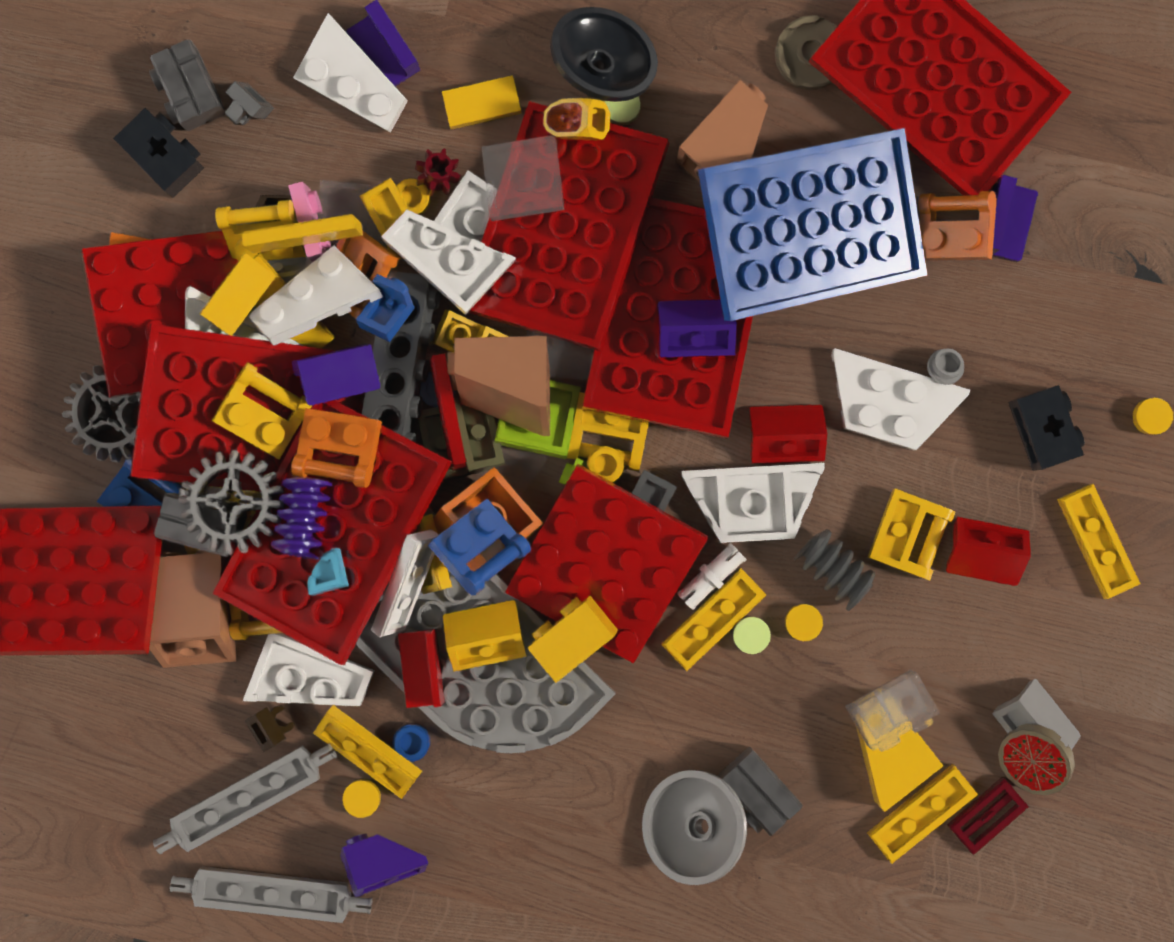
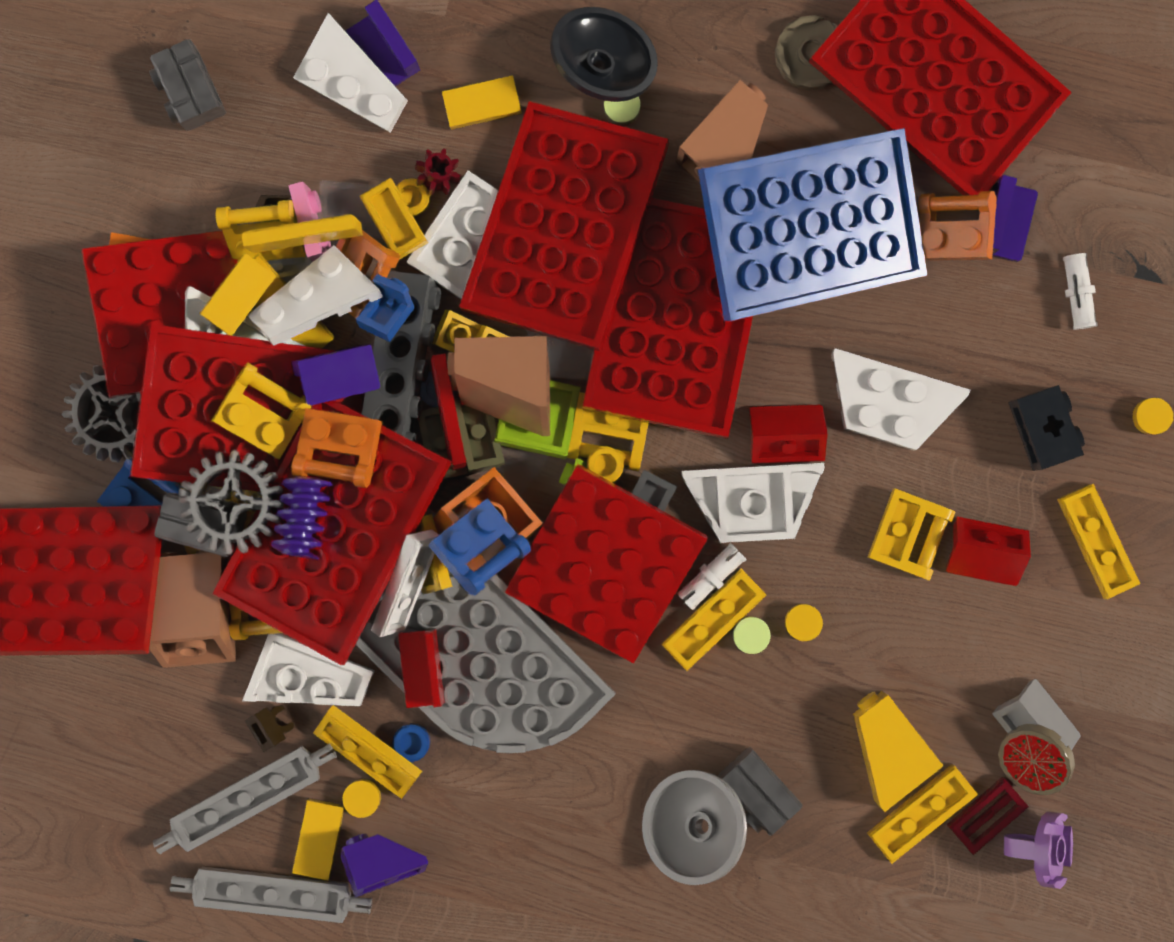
black brick [113,108,204,198] -> none
dark grey tile [225,81,274,125] -> none
medium azure tile [308,548,349,596] -> none
white wing [382,210,516,315] -> none
yellow panel [443,600,527,672] -> none
clear tile [482,135,565,221] -> none
yellow brick [527,595,618,683] -> none
yellow rock [543,98,610,140] -> none
dark purple panel [658,300,737,357] -> none
dark grey piece [793,529,875,611] -> none
clear brick [845,670,940,752] -> none
light grey plate [927,349,964,385] -> none
none -> yellow tile [292,798,345,881]
none -> medium lavender tile [1004,812,1073,889]
none -> white pin [1063,253,1098,330]

